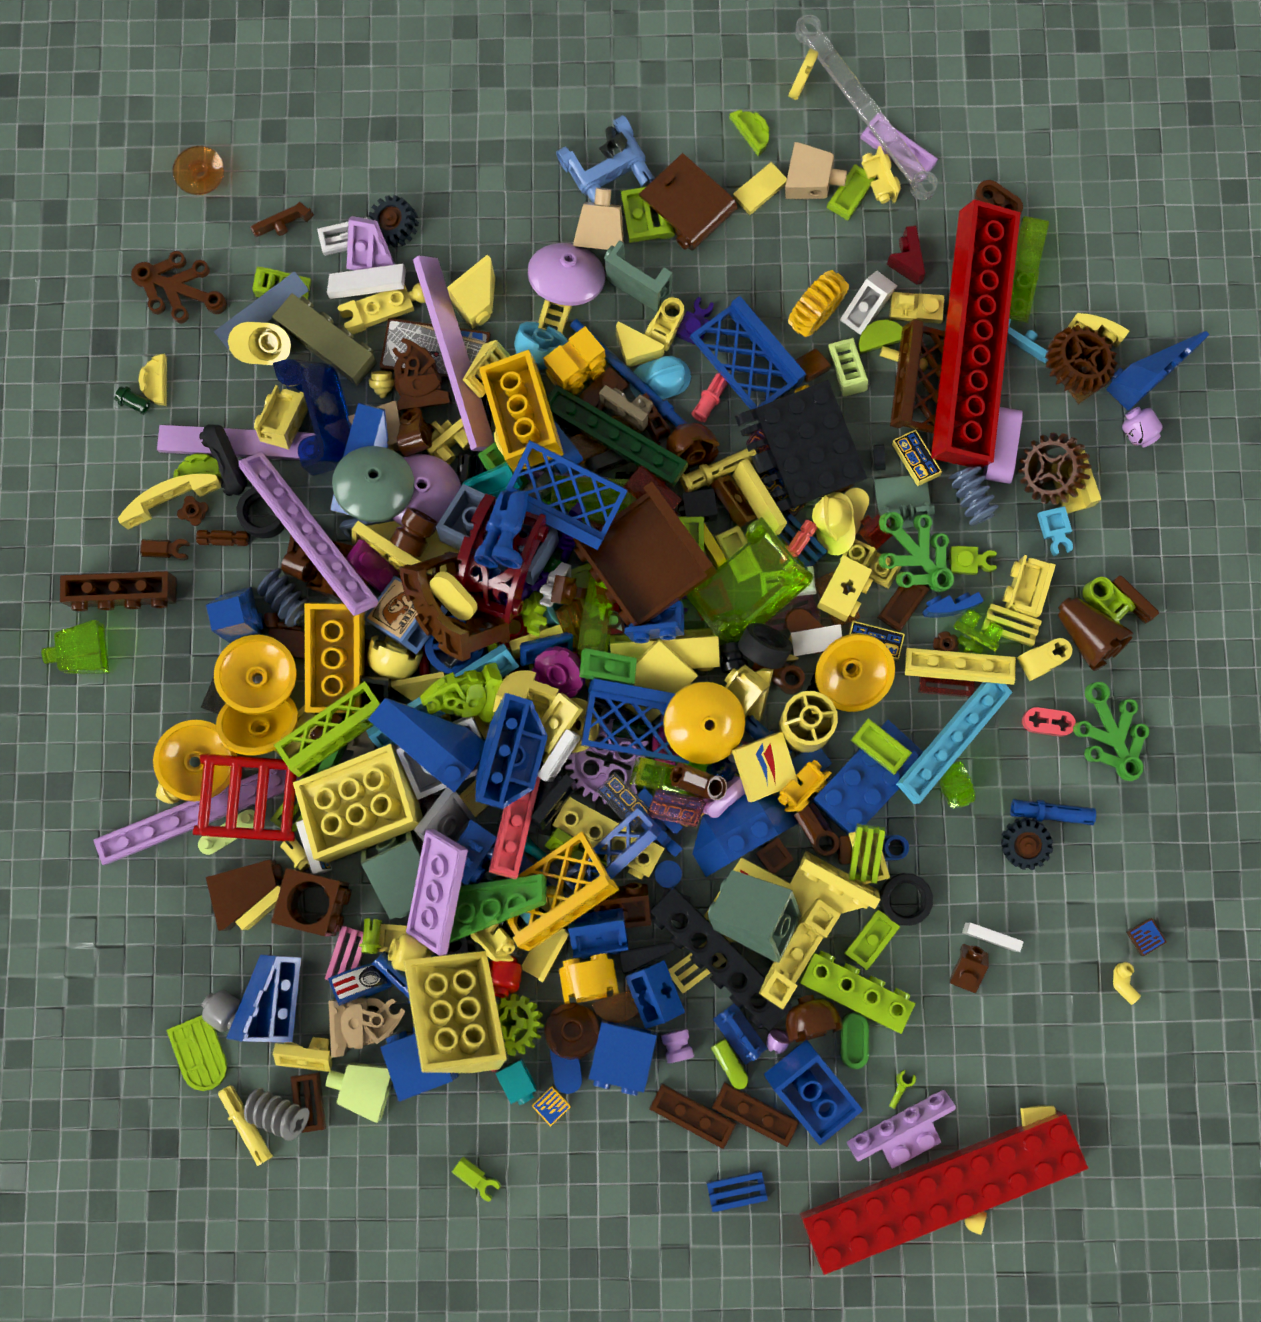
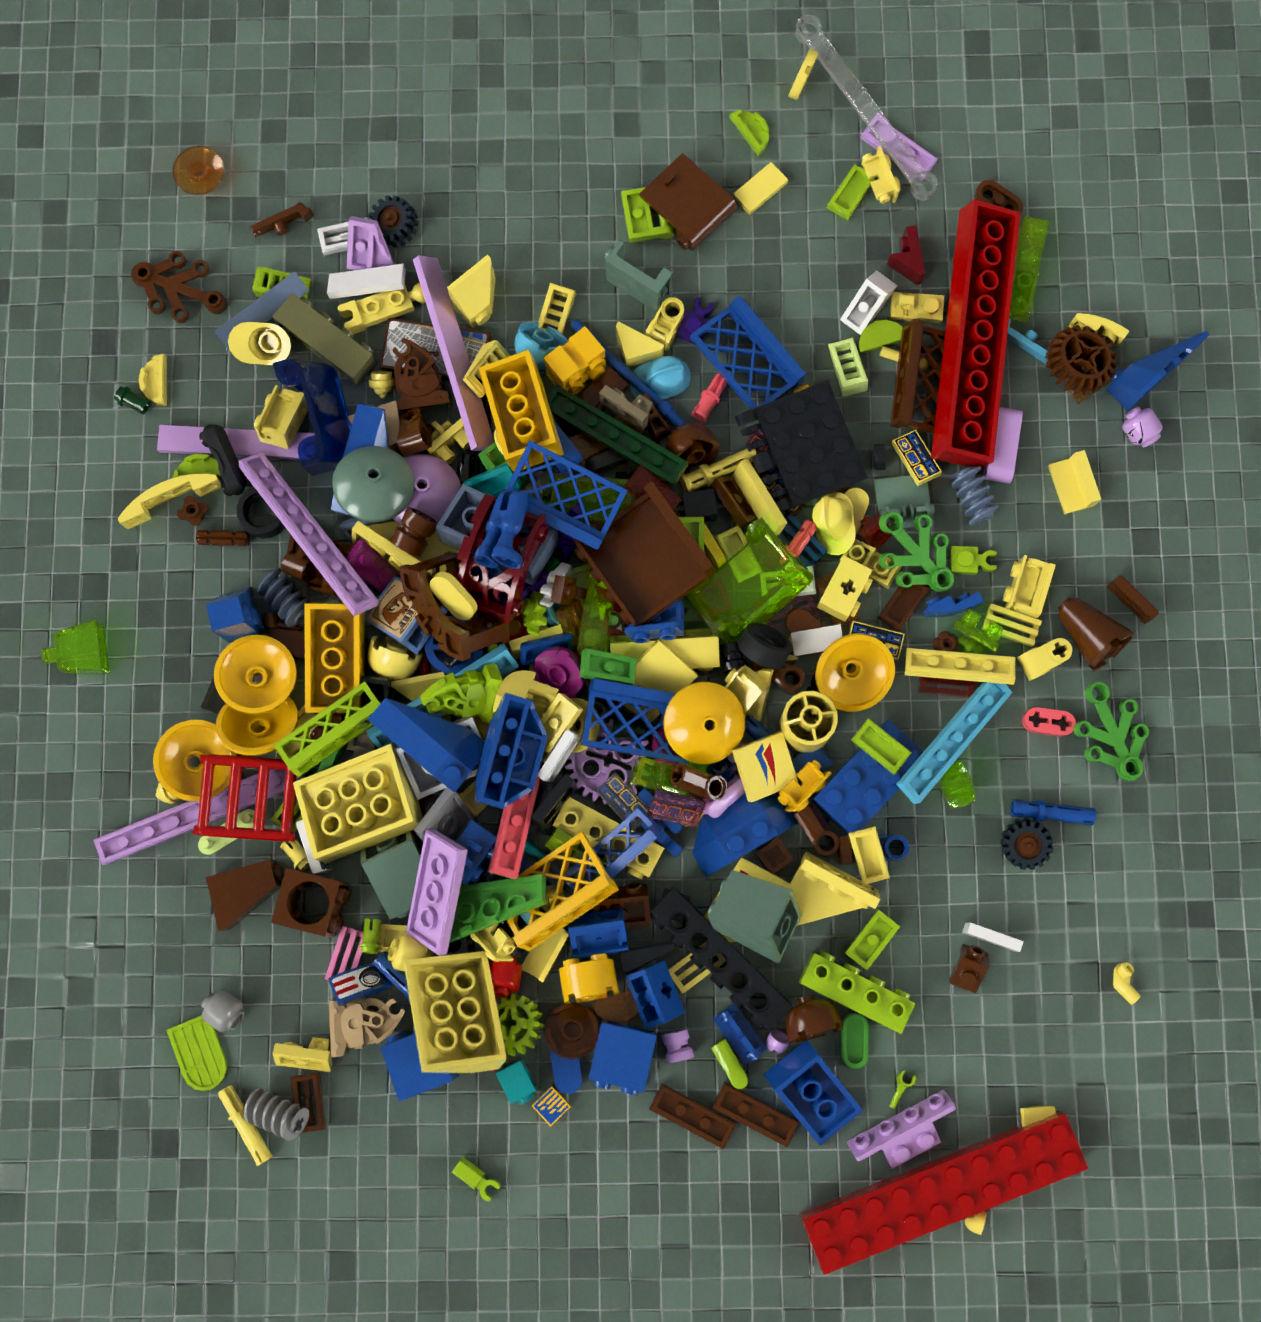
reddish brown brick [60,571,177,612] -> none
reddish brown bar [140,539,190,561] -> none
blue wedge [226,954,301,1042] -> none
light yellow tile [235,885,281,930] -> none
yellowish green torso [326,1063,392,1123] -> none
lavender dish [528,243,605,306] -> none
medium blue connector [556,115,655,204] -> none
tan torso [573,188,624,250] -> none
pearl dark grey bar [599,126,627,159] -> none
blue tile [655,860,682,888] -> none
blue tile [707,1171,768,1212] -> none
light yellow slope [759,899,841,1009] -> none
tan torso [785,142,847,199] -> none
yellow gear [788,270,849,337] -> none
reddish brown slope [795,348,831,383] -> none
lime tile [848,824,885,884] -> none
black tyre [879,873,933,926] -> none
reddish brown gear [1018,432,1092,505] -> none
medium azure plate [1037,506,1073,556] -> none
lime piece [1082,577,1136,623] -> none
tile [1126,918,1167,956] -> none

